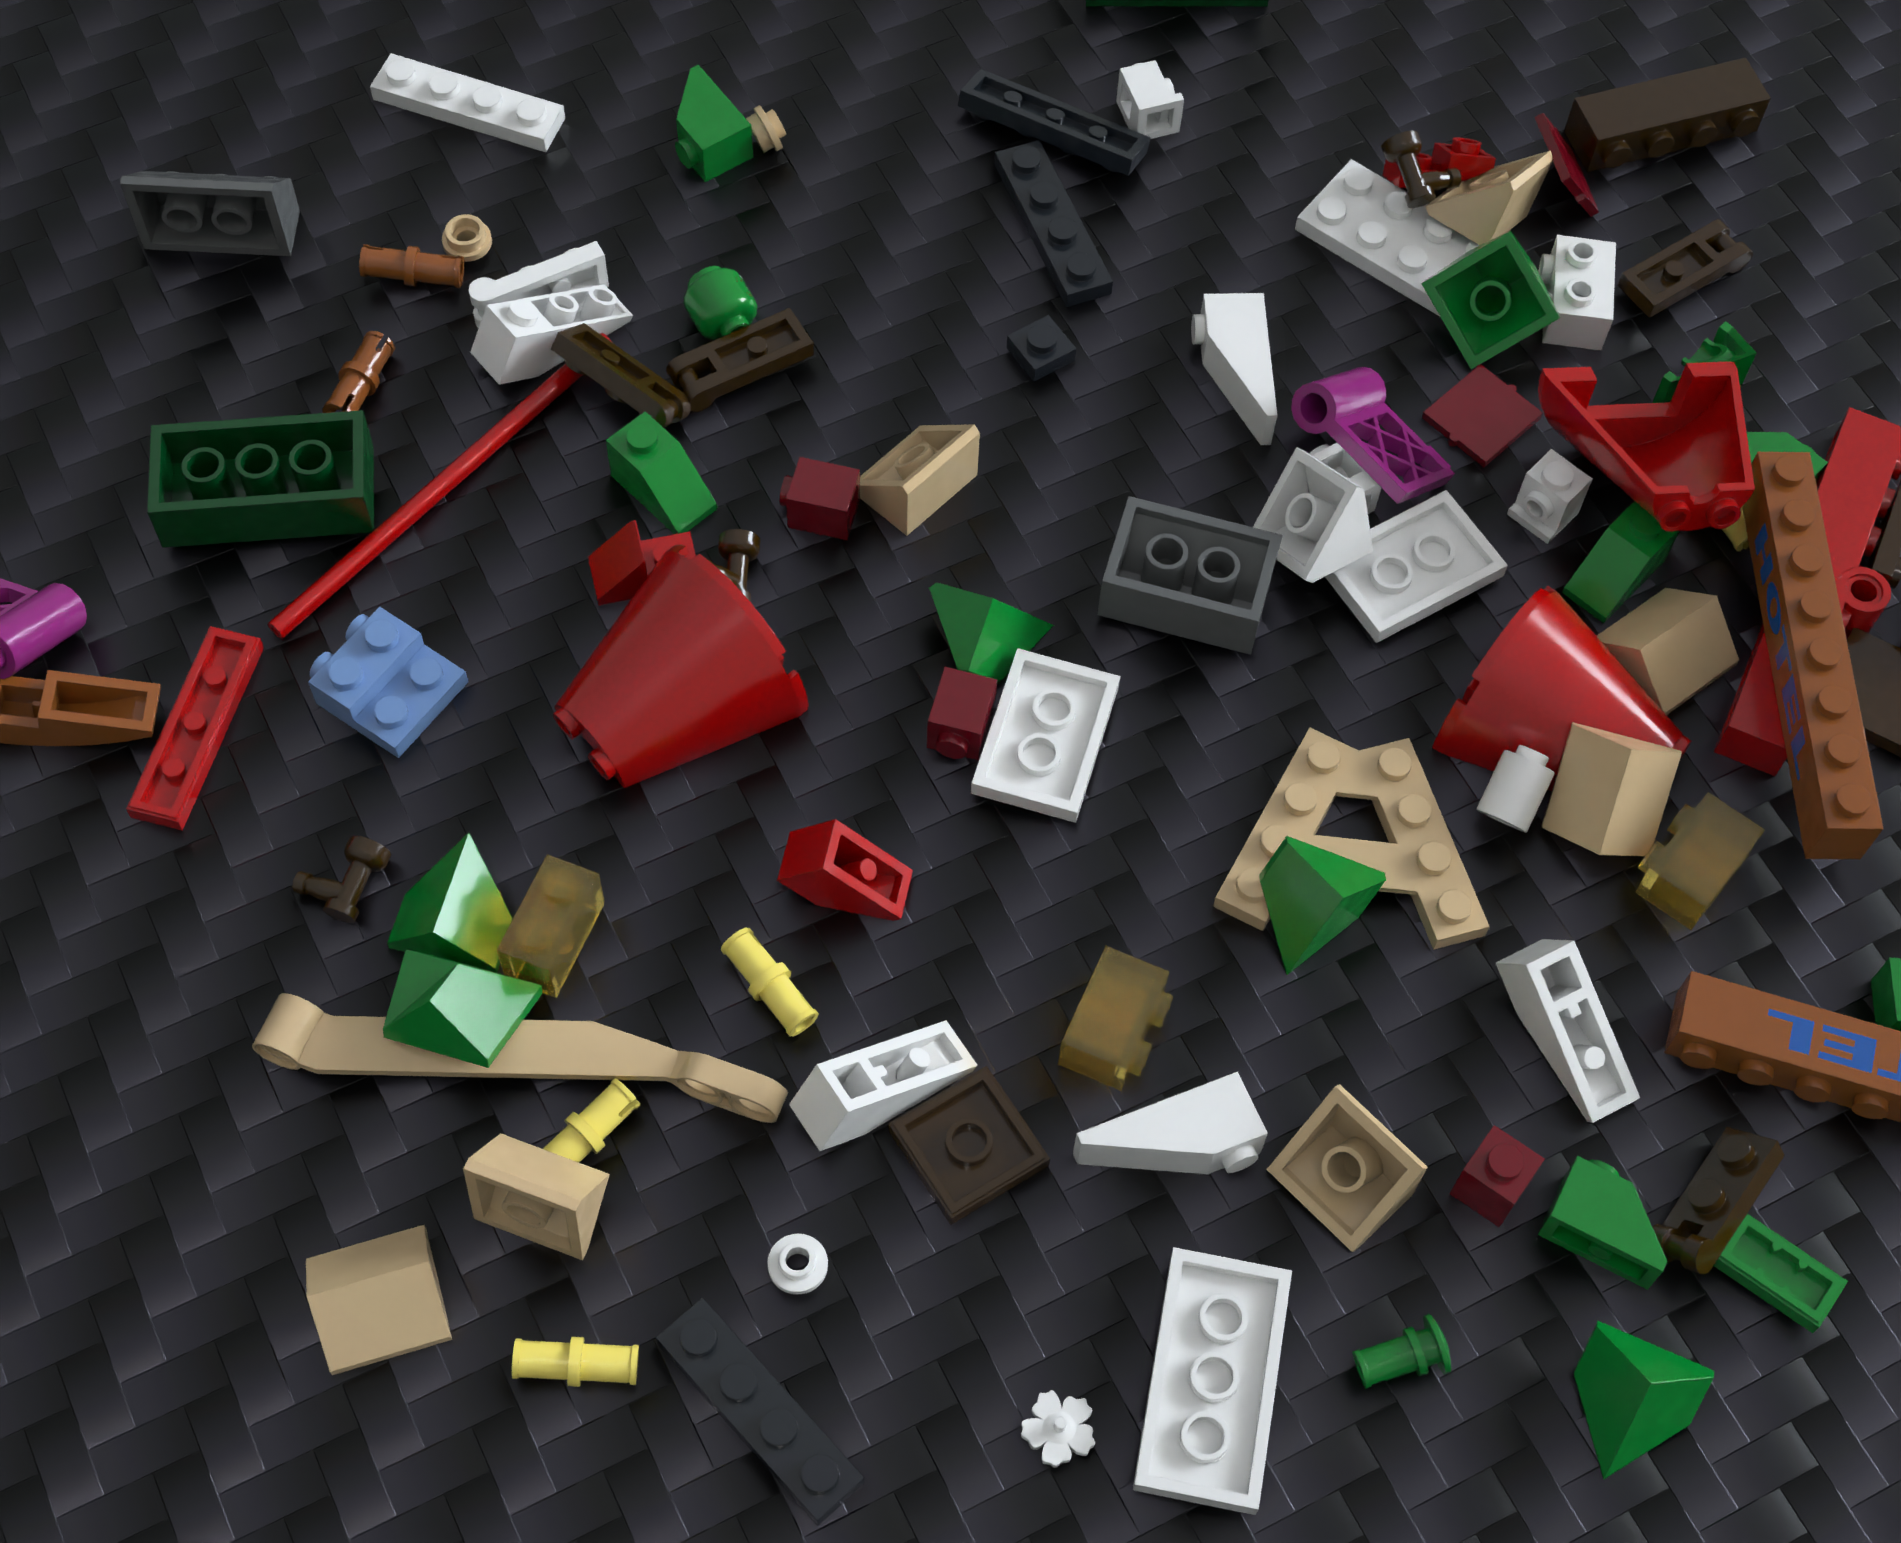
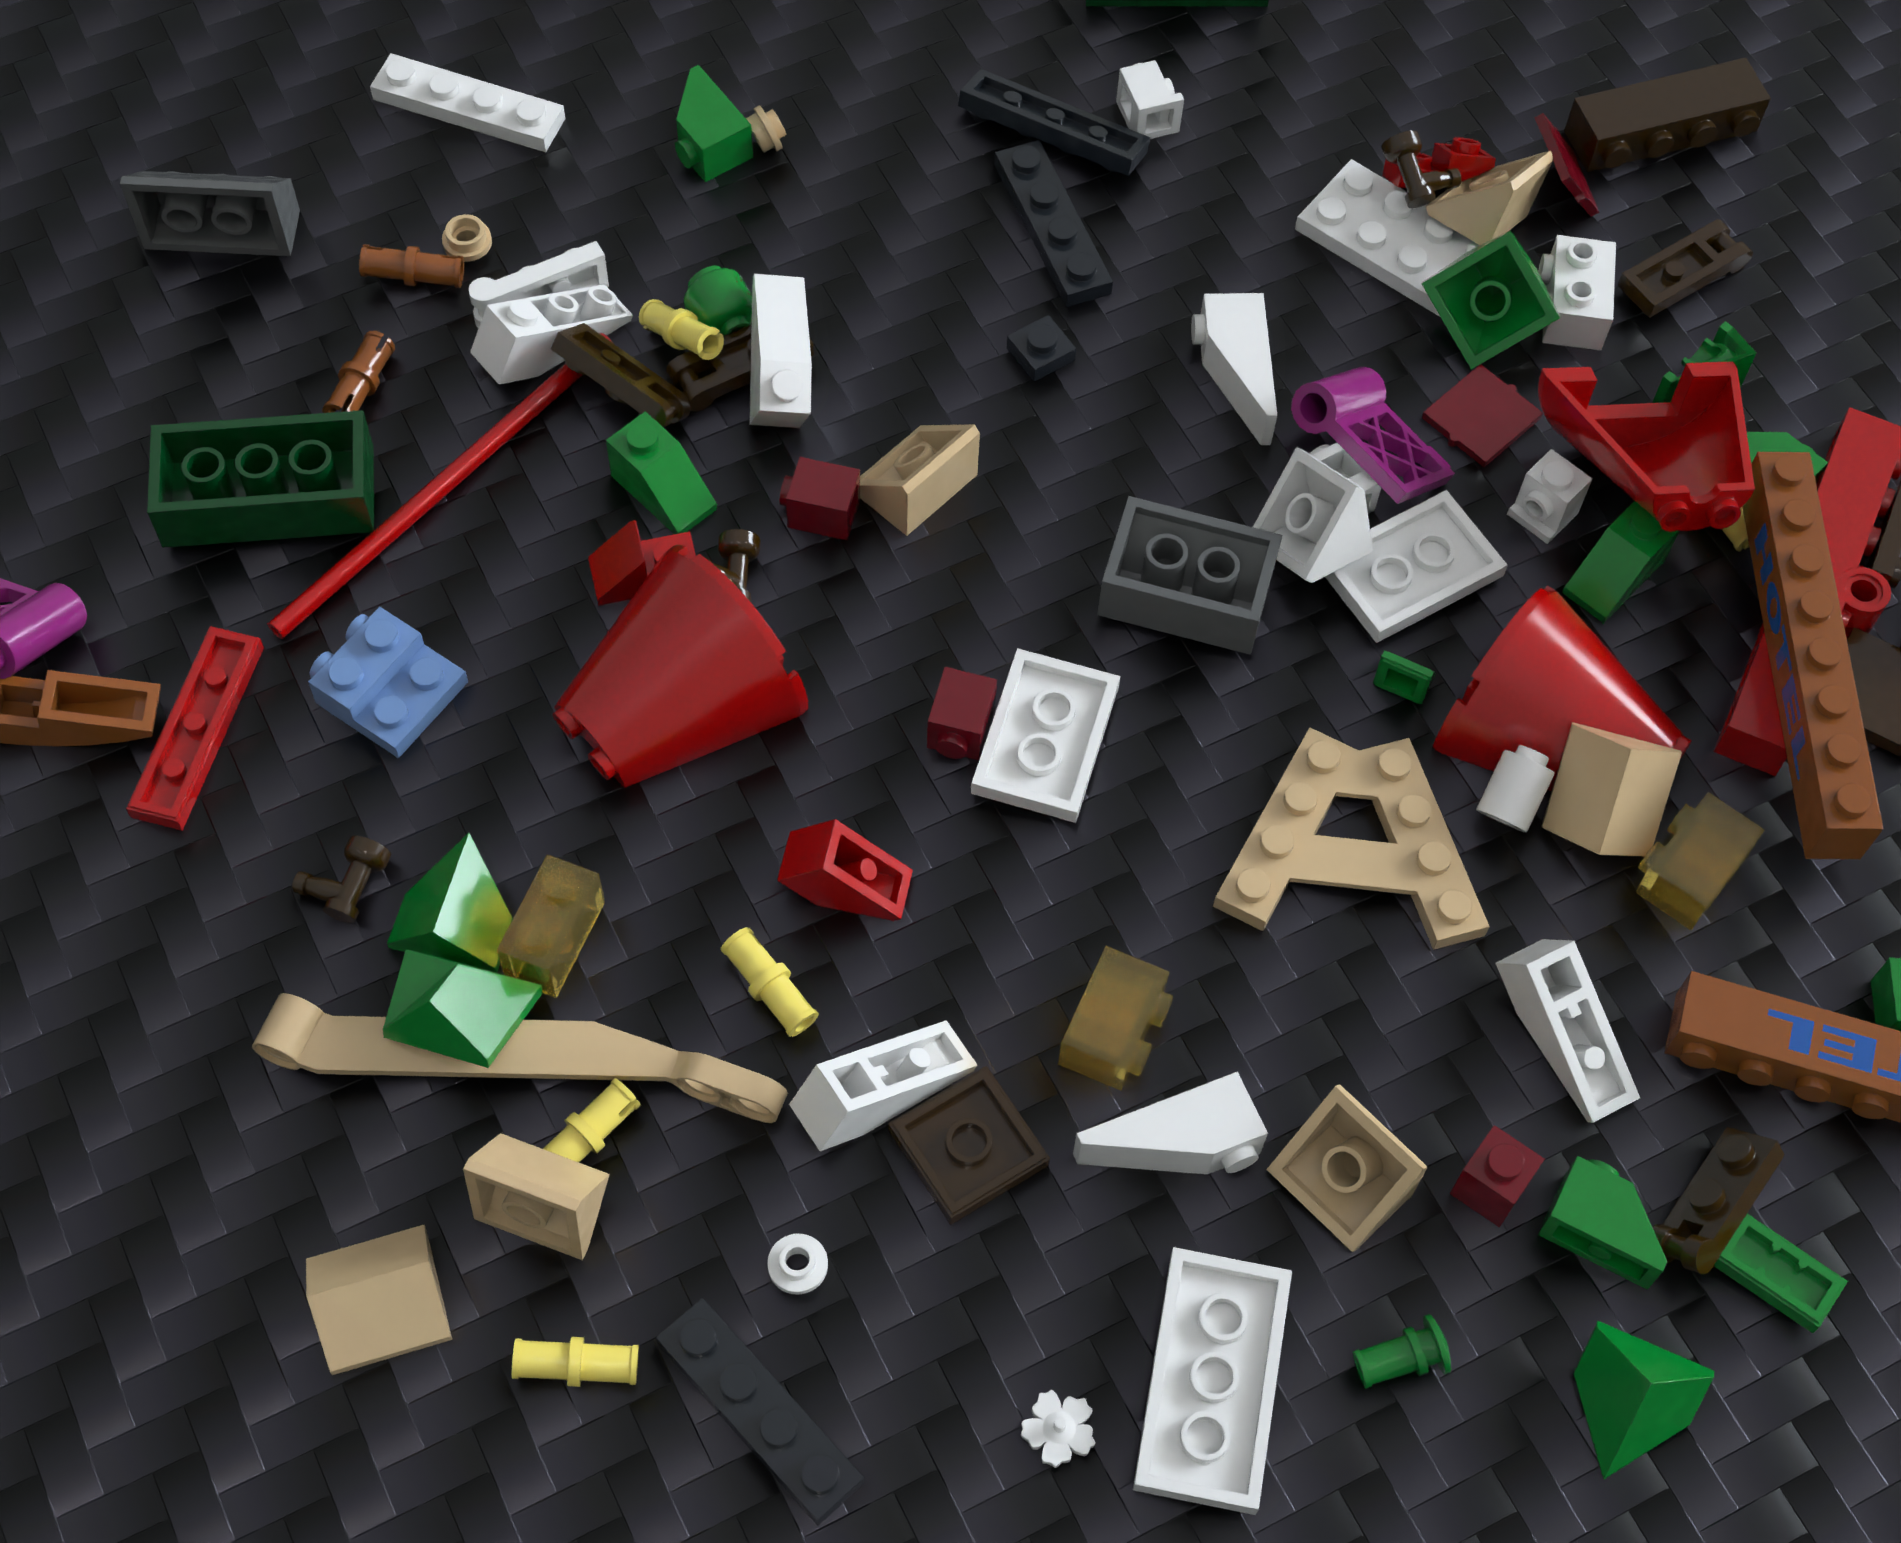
green slope [929,583,1054,684] -> none
green slope [1259,836,1386,975] -> none
tan slope [1597,588,1739,715] -> none
none -> light yellow pin [639,299,724,360]
none -> white slope [750,274,812,428]
none -> green slope [1373,650,1436,704]

